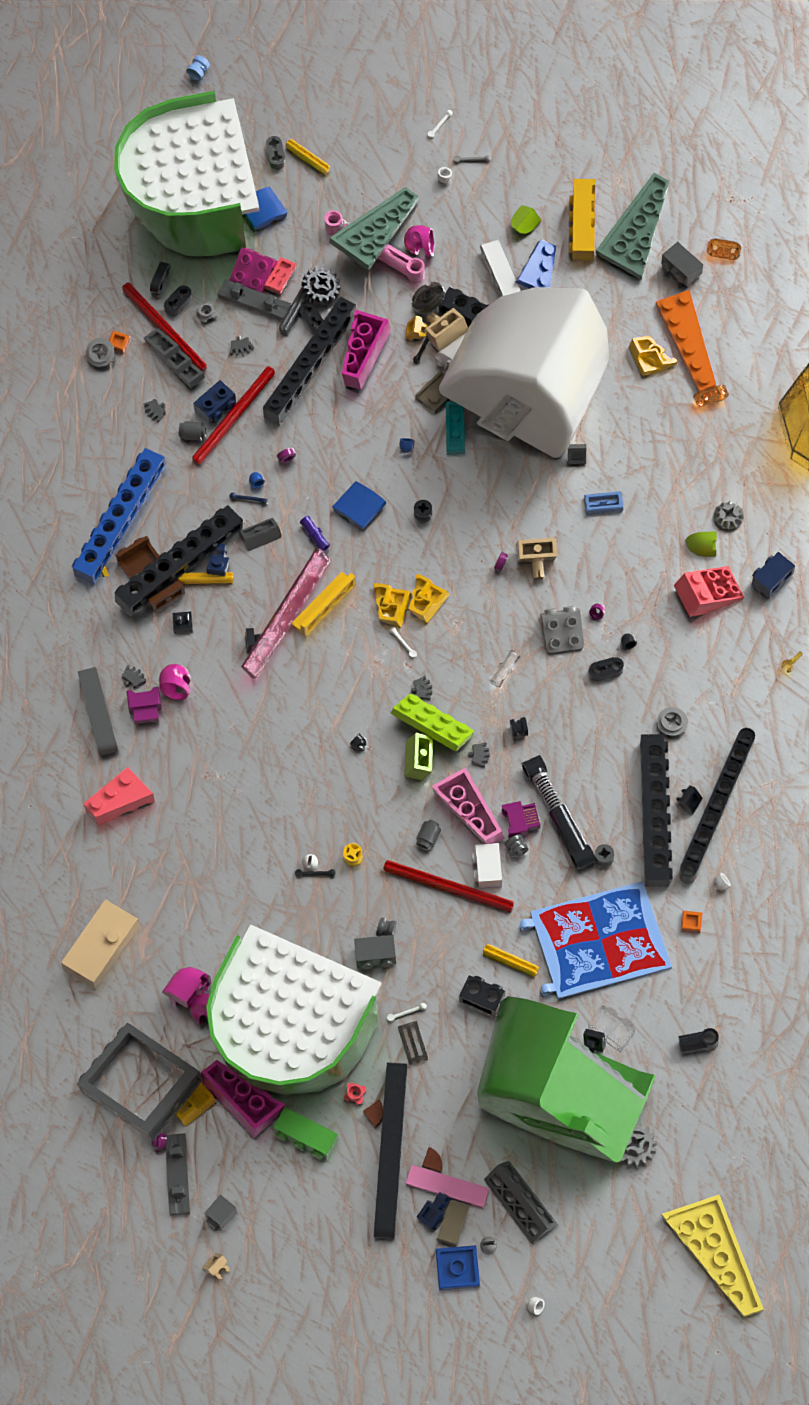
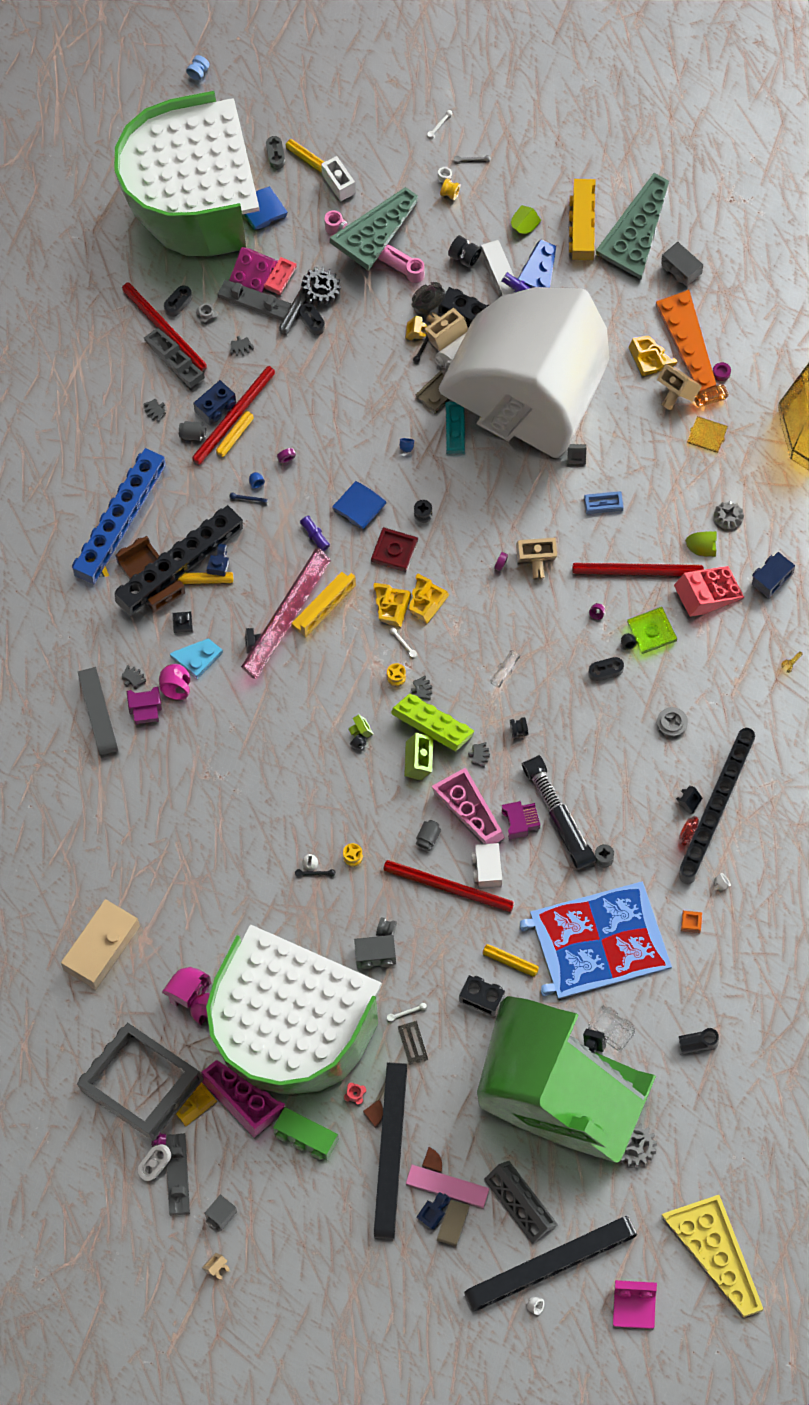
coral wedge [83,767,155,825] -> none
light grey gear [86,338,115,368] -> none
orange tile [108,330,131,354] -> none
black beam [150,261,171,294] -> none
dark grey slope [239,518,282,551] -> none
black brick [263,296,356,426] -> none
dark pink wedge [342,310,391,390] -> none
dark pink helmet [404,225,434,257] -> none
blue tile [435,1245,480,1291] -> none
light grey hinge [480,1237,497,1255] -> none
dark grey wheel [505,834,529,858] -> none
light grey bracket [540,606,584,653] -> none
black brick [640,734,673,887] -> none
clear orange beam [707,238,741,260] -> none
none -> white plate [138,1144,171,1181]
none -> medium azure wing [170,638,223,679]
none -> yellow axle [216,411,254,457]
none -> white brick [321,156,356,202]
none -> lime tile [348,714,373,738]
none -> dark red tile [371,527,418,572]
none -> yellow wheel [387,663,406,687]
none -> yellow wheel [440,179,461,200]
none -> black wheel [448,235,482,268]
none -> black beam [464,1216,638,1312]
none -> dark purple pin [501,272,530,293]
none -> red axle [572,563,704,576]
none -> dark pink bracket [613,1280,657,1329]
none -> clear neon green plate [627,607,677,654]
none -> tan brick [657,364,702,410]
none -> clear red gear [679,816,699,846]
none -> clear yellow piece [687,416,728,453]
none -> magenta tile [713,362,731,382]

